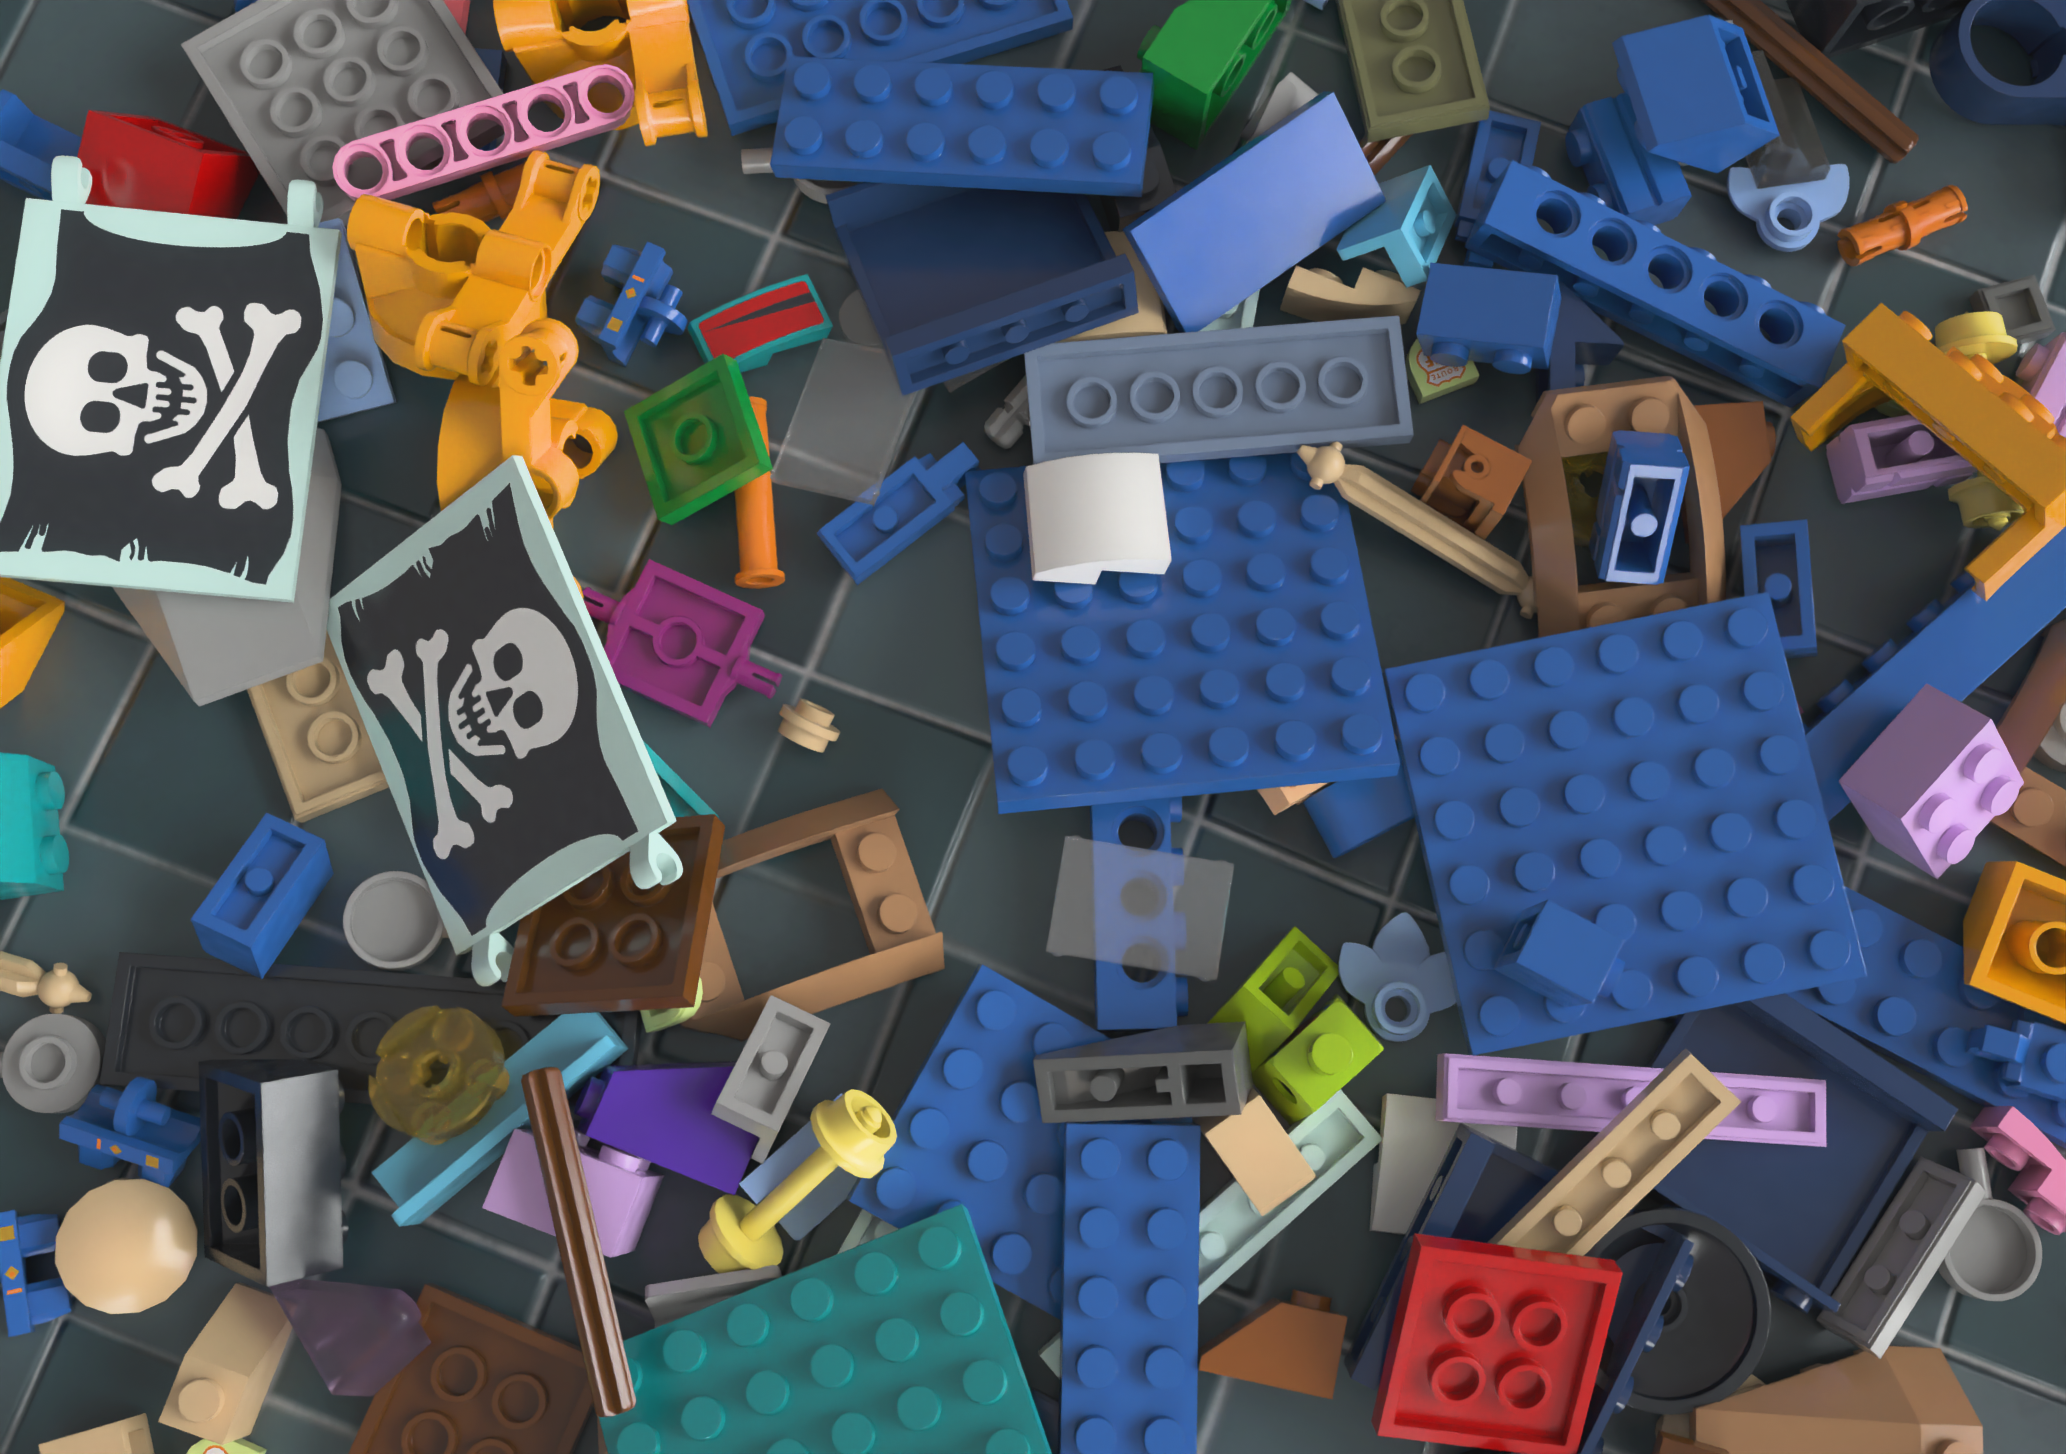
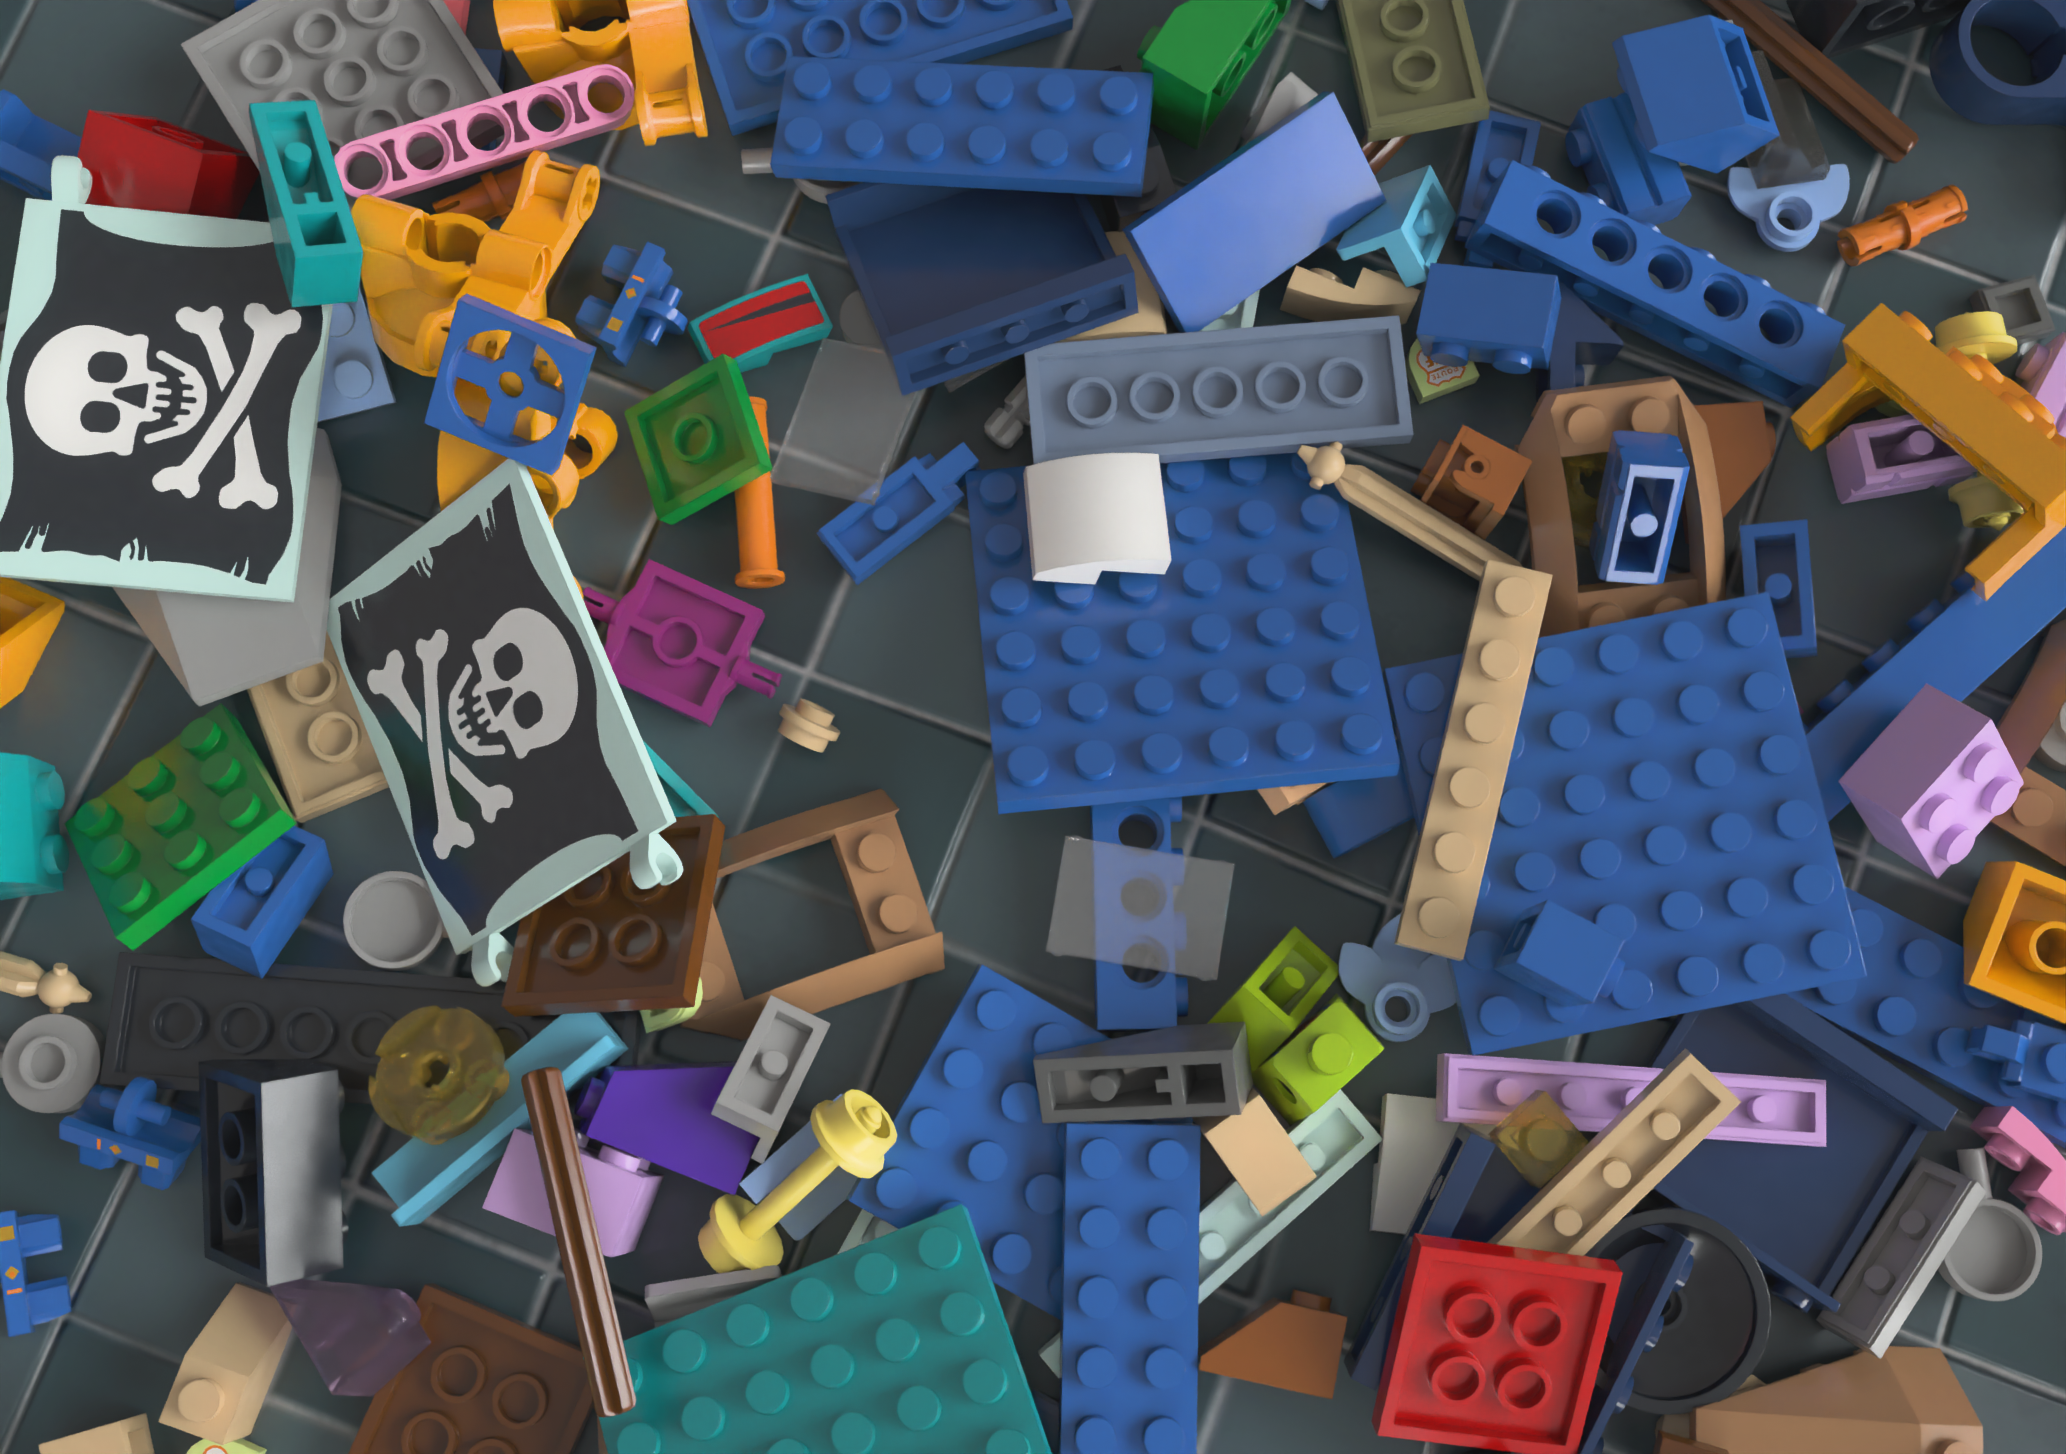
tan dish [55,1178,198,1314] -> none
none -> green plate [64,703,297,951]
none -> teal slope [249,100,363,307]
none -> blue piece [424,293,597,476]
none -> tan plate [1394,559,1553,961]
none -> clear yellow plate [1488,1090,1589,1188]

